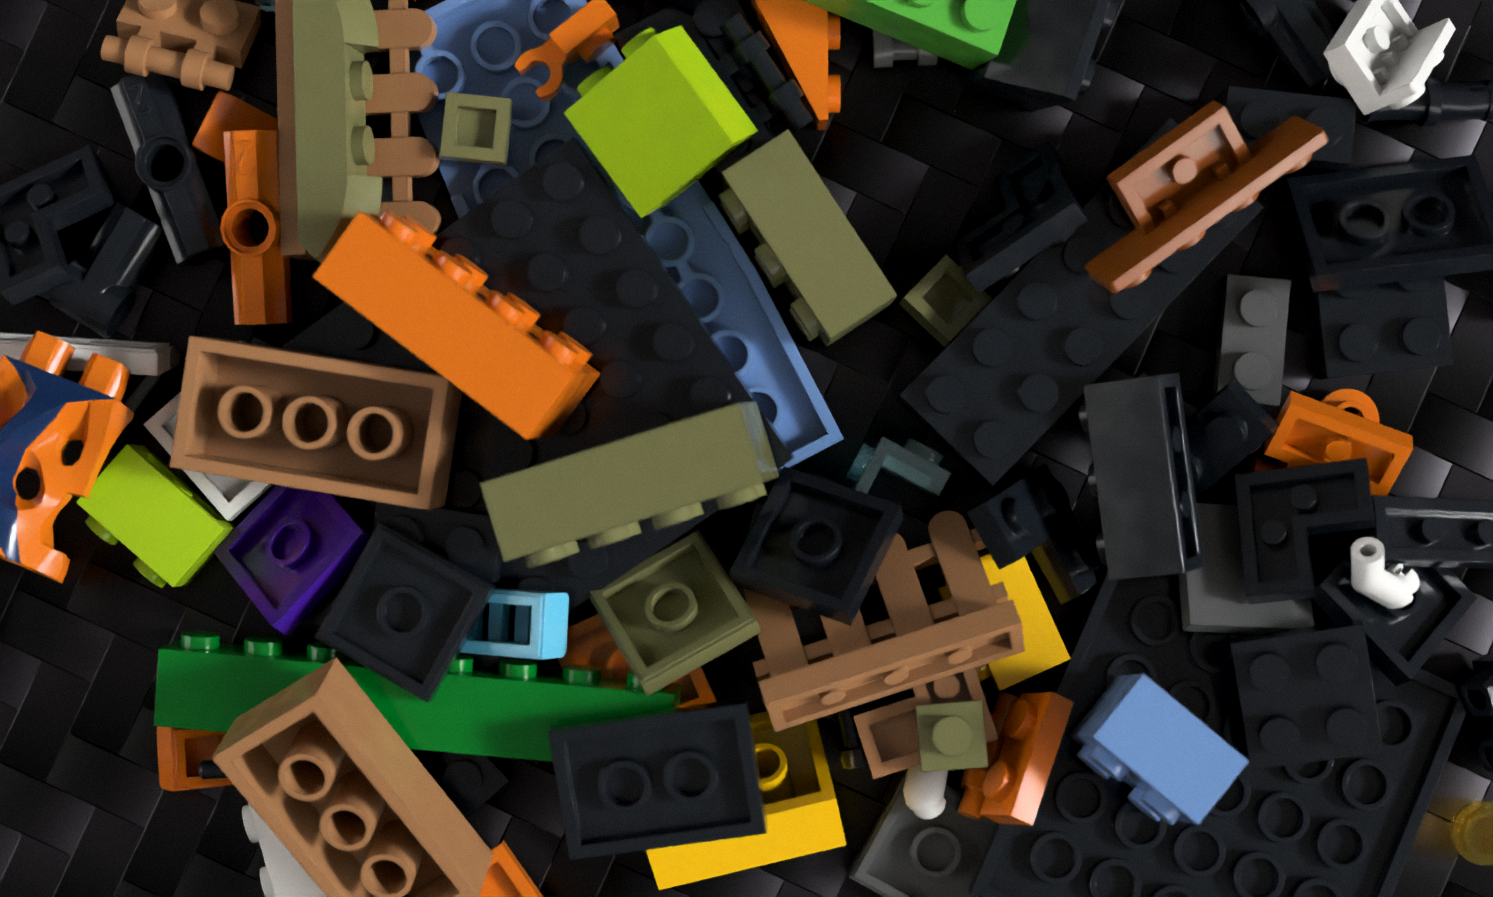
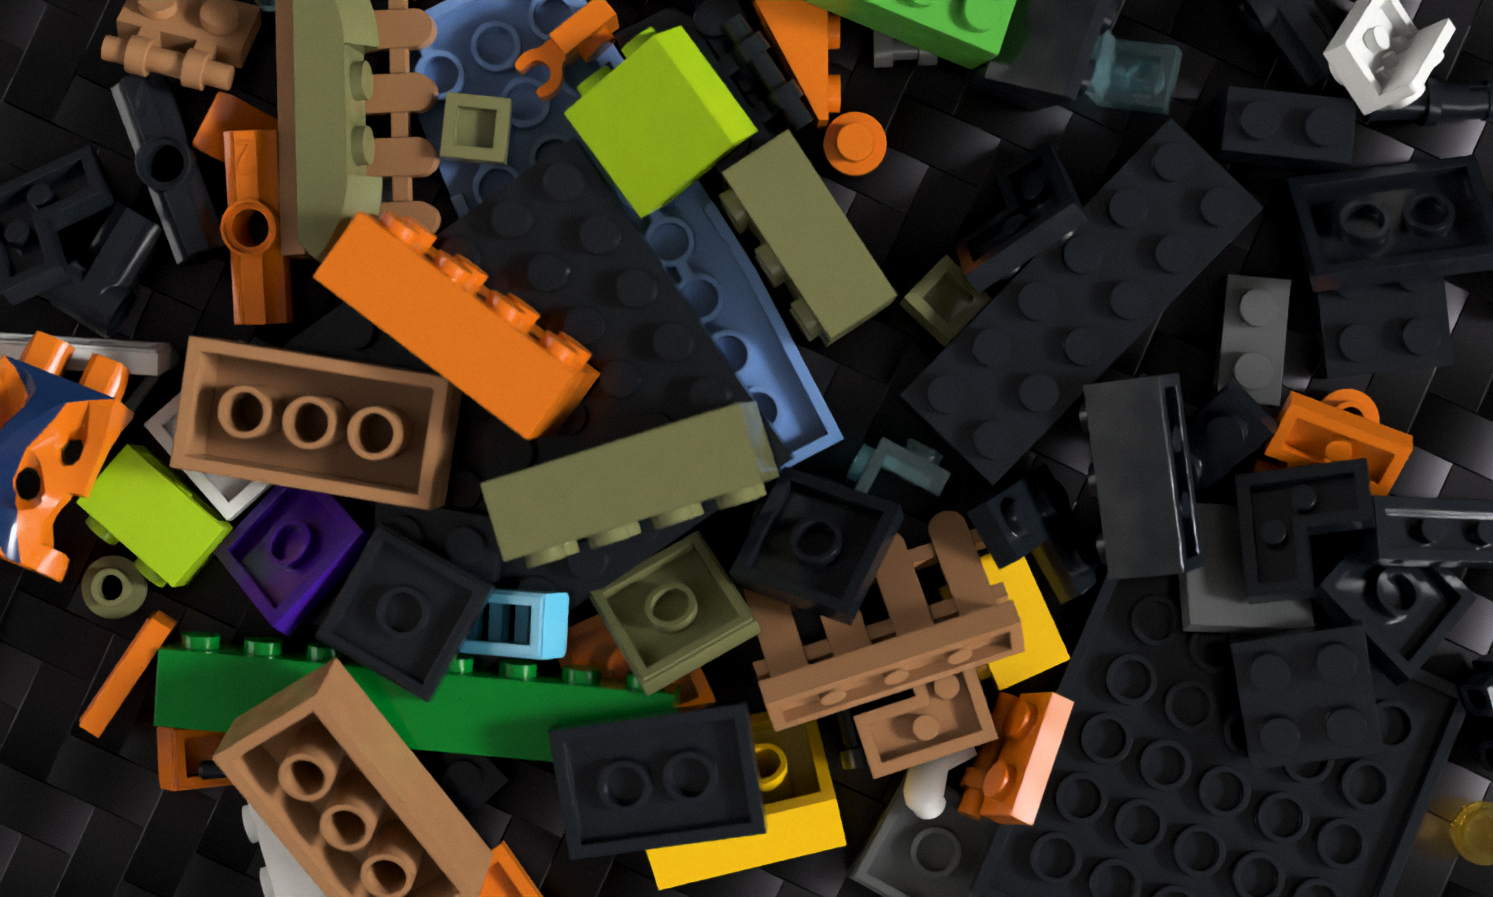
olive plate [915,700,988,772] -> none
medium blue brick [1070,674,1249,825] -> none
dark orange bracket [1084,101,1329,294] -> none
white arm [1351,537,1420,609] -> none
none -> orange tile [79,610,177,738]
none -> olive plate [81,555,147,619]
none -> orange plate [823,112,887,176]
none -> clear light blue bracket [1085,30,1183,115]

